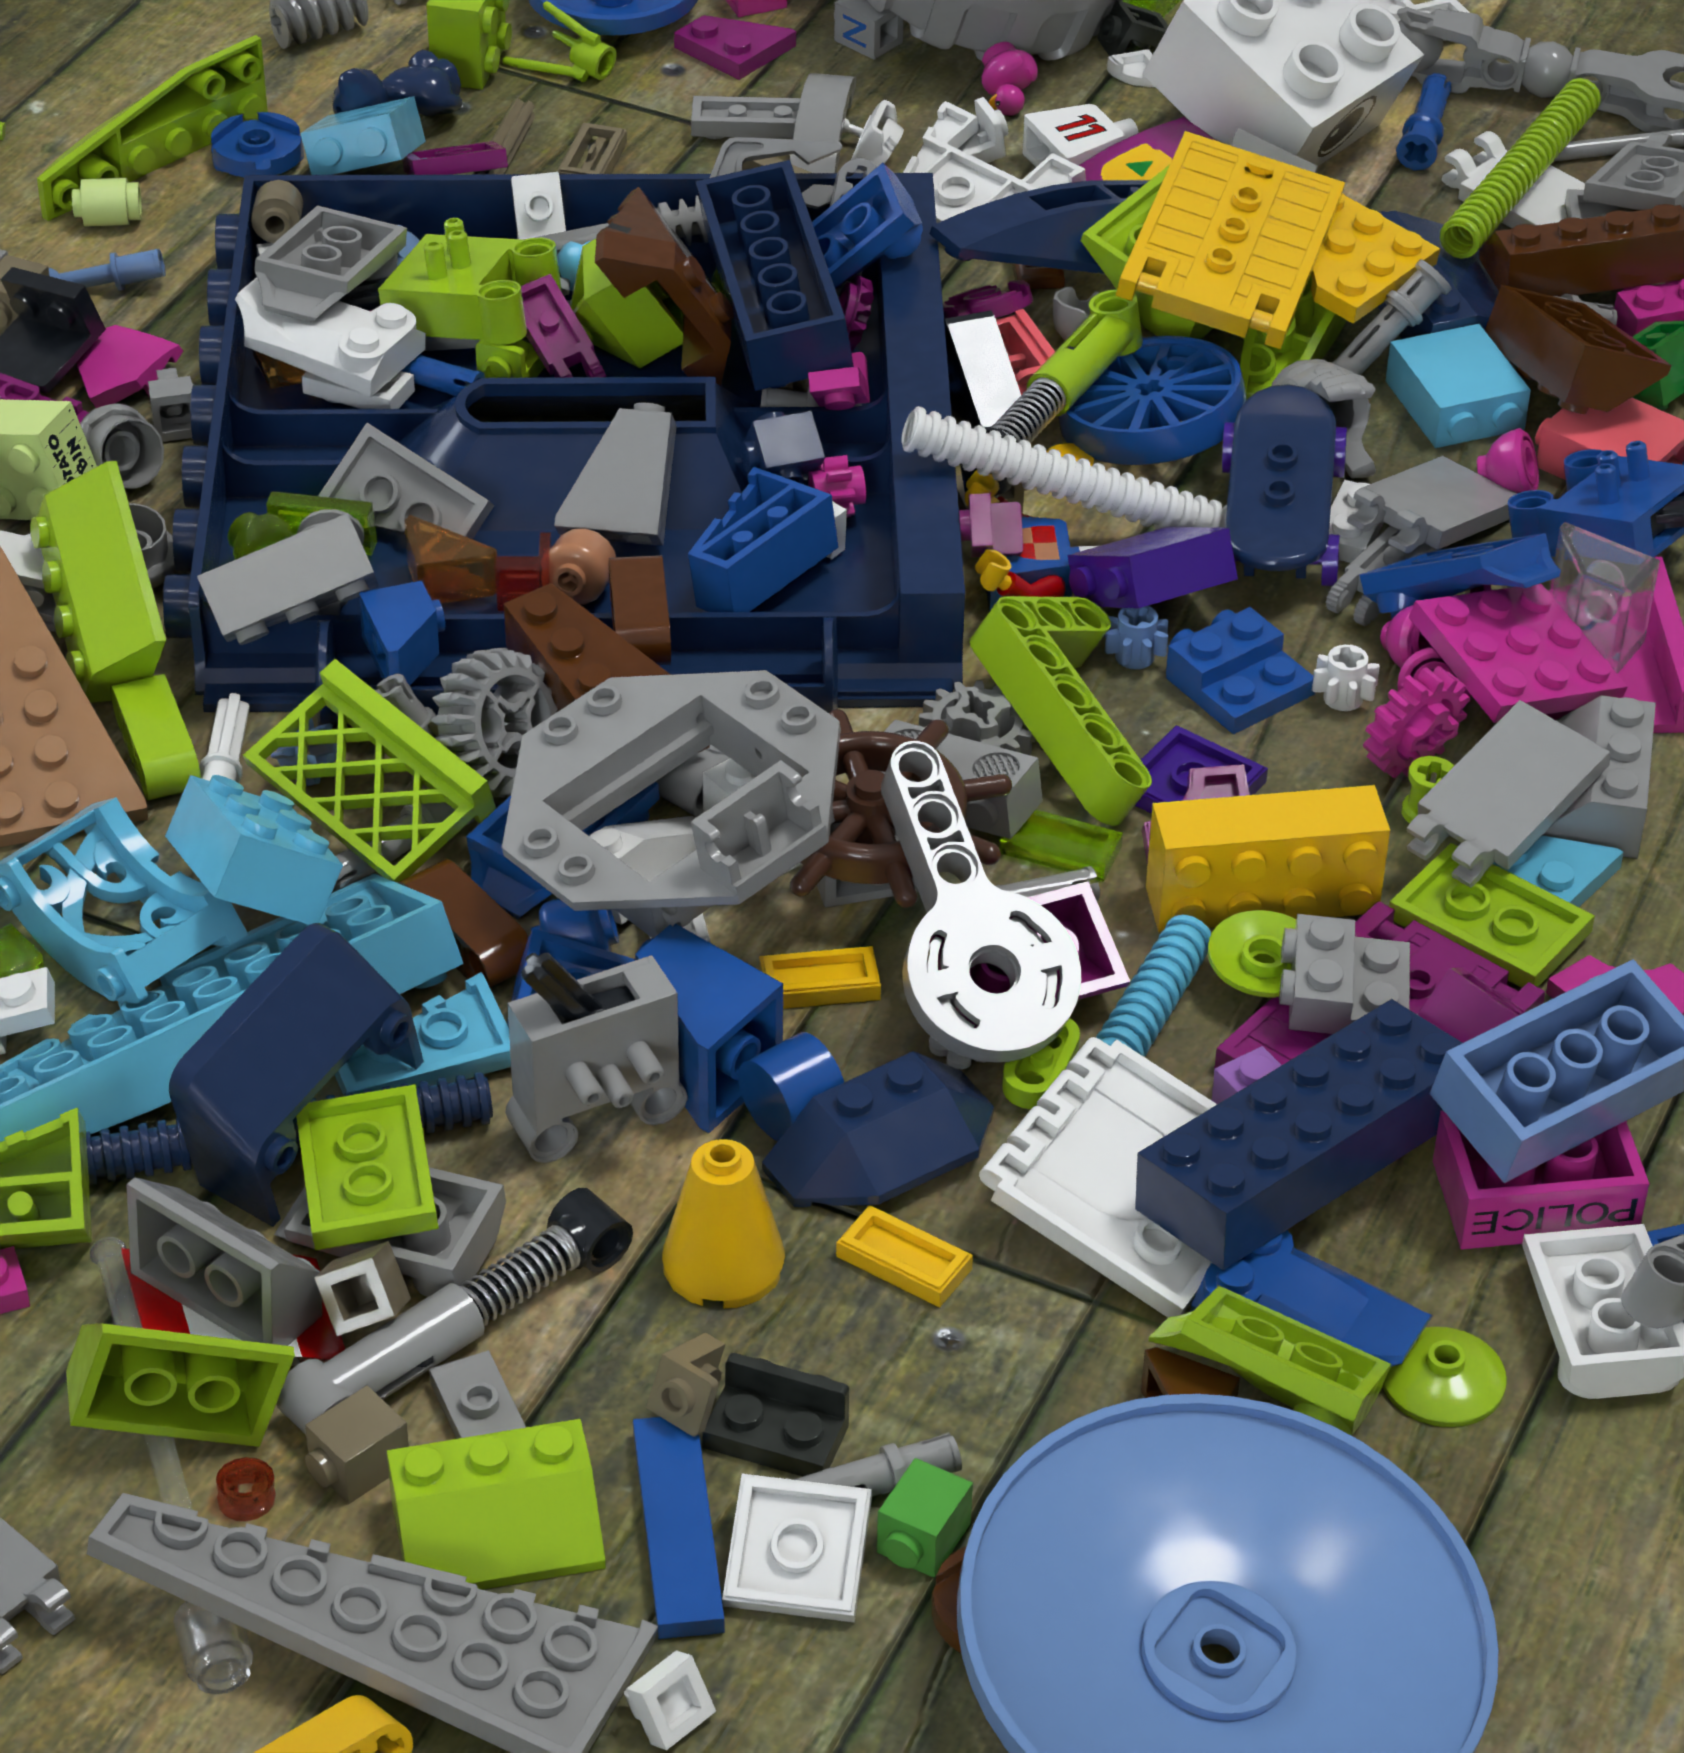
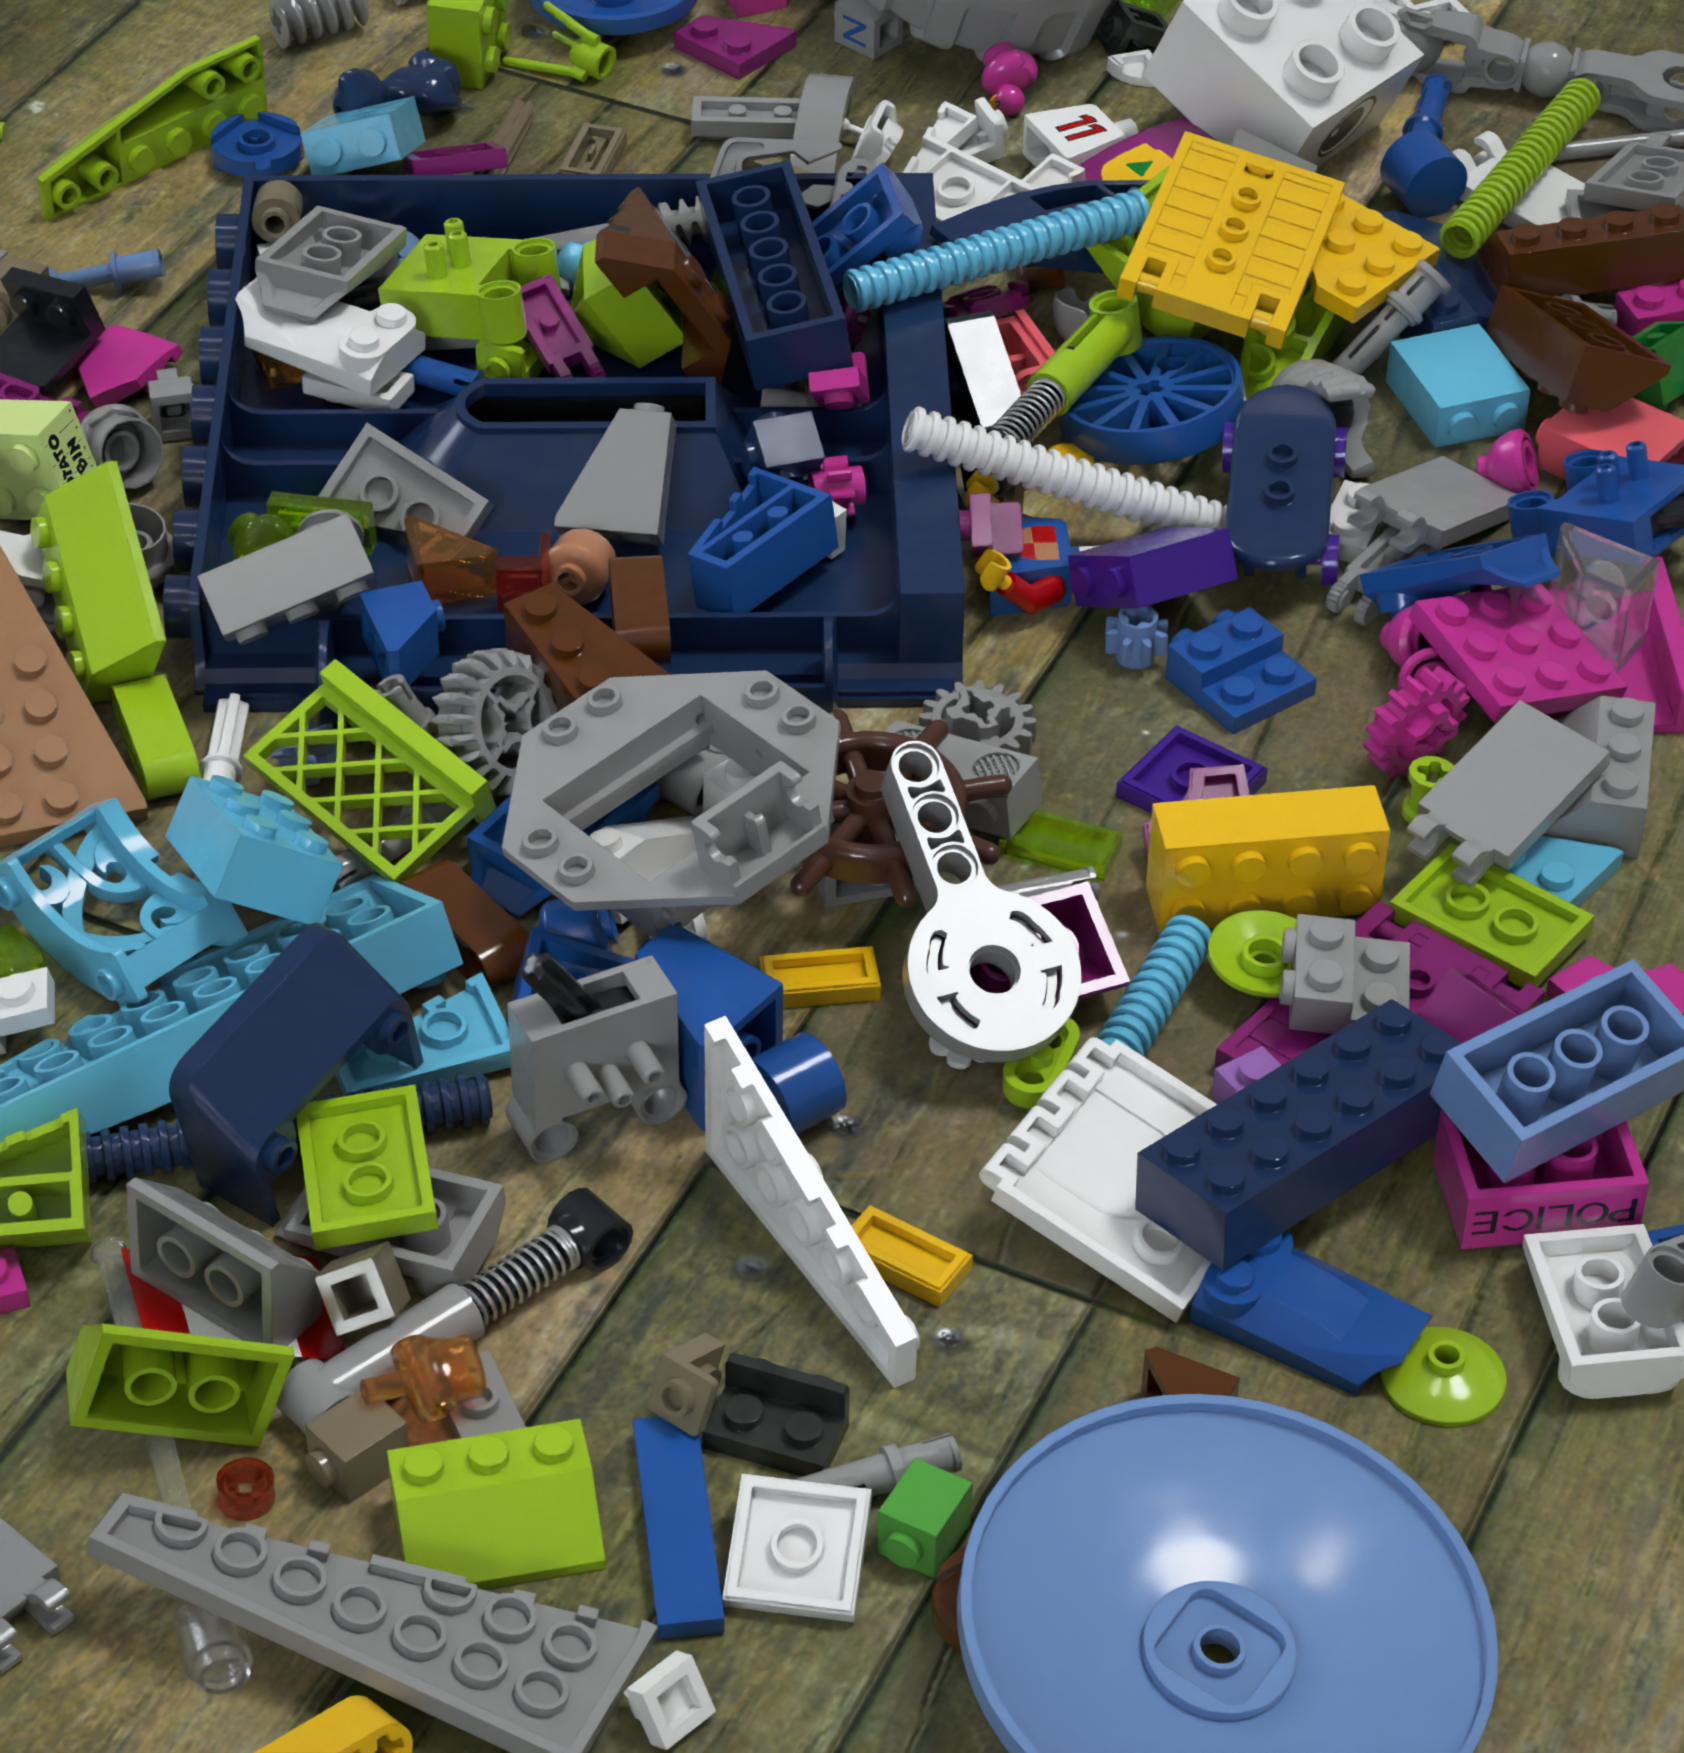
yellowish green brick [72,178,142,227] -> none
white bracket [511,172,566,240] -> none
yellow cone [662,1139,785,1309] -> none
dark blue wedge [762,1051,994,1207] -> none
lime beam [970,596,1152,826] -> none
lime slope [1148,1286,1391,1436] -> none
white gear [1312,645,1380,711] -> none
none -> clear orange piece [360,1334,486,1423]
none -> white wing [704,1016,921,1388]
none -> medium azure piece [842,189,1150,313]
none -> blue piece [1380,130,1468,218]

